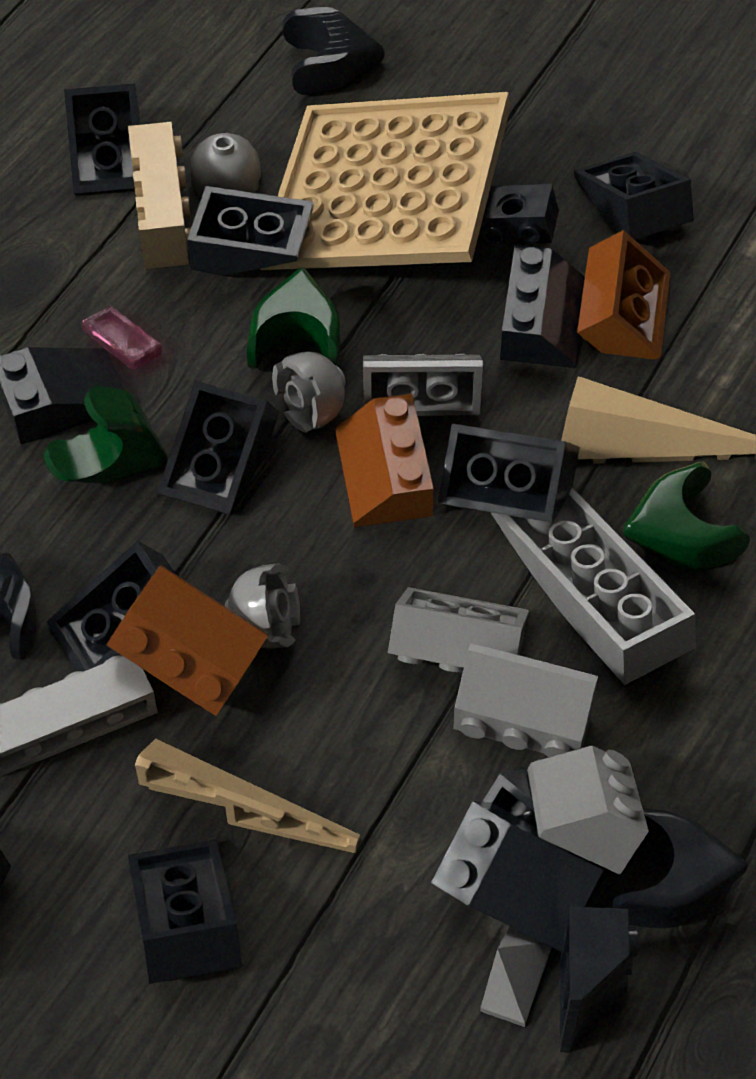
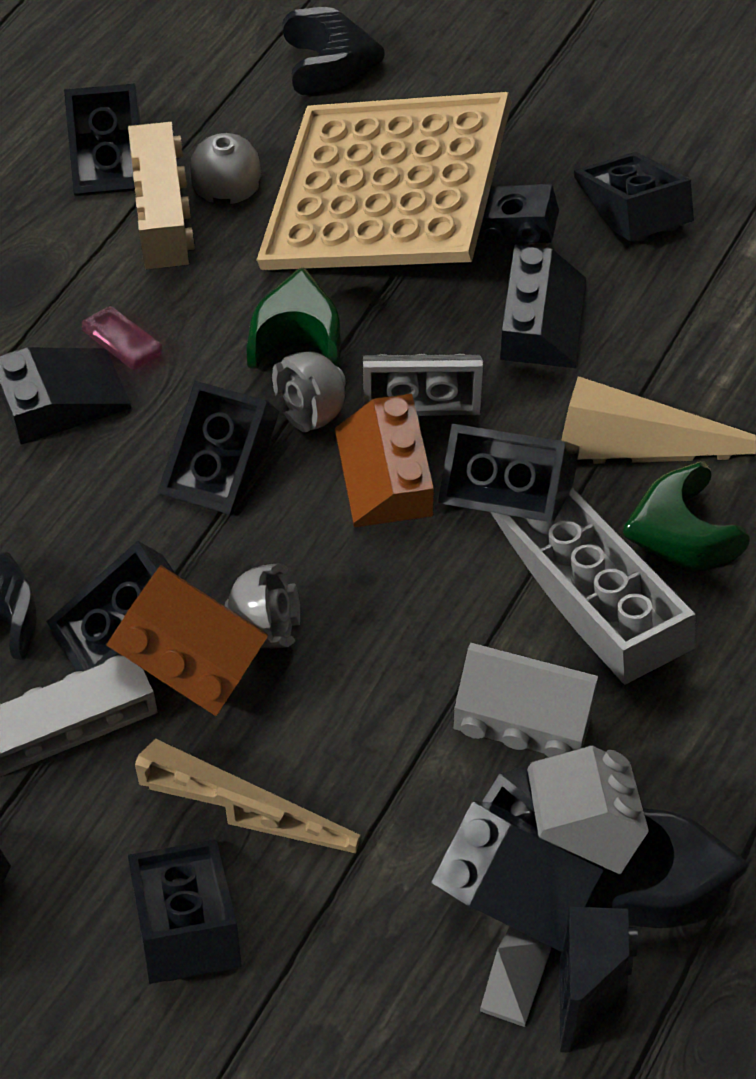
dark green animal [43,386,169,483] -> none
black slope [187,186,314,275] -> none
light grey slope [388,587,529,672] -> none
dark orange slope [577,230,670,360] -> none

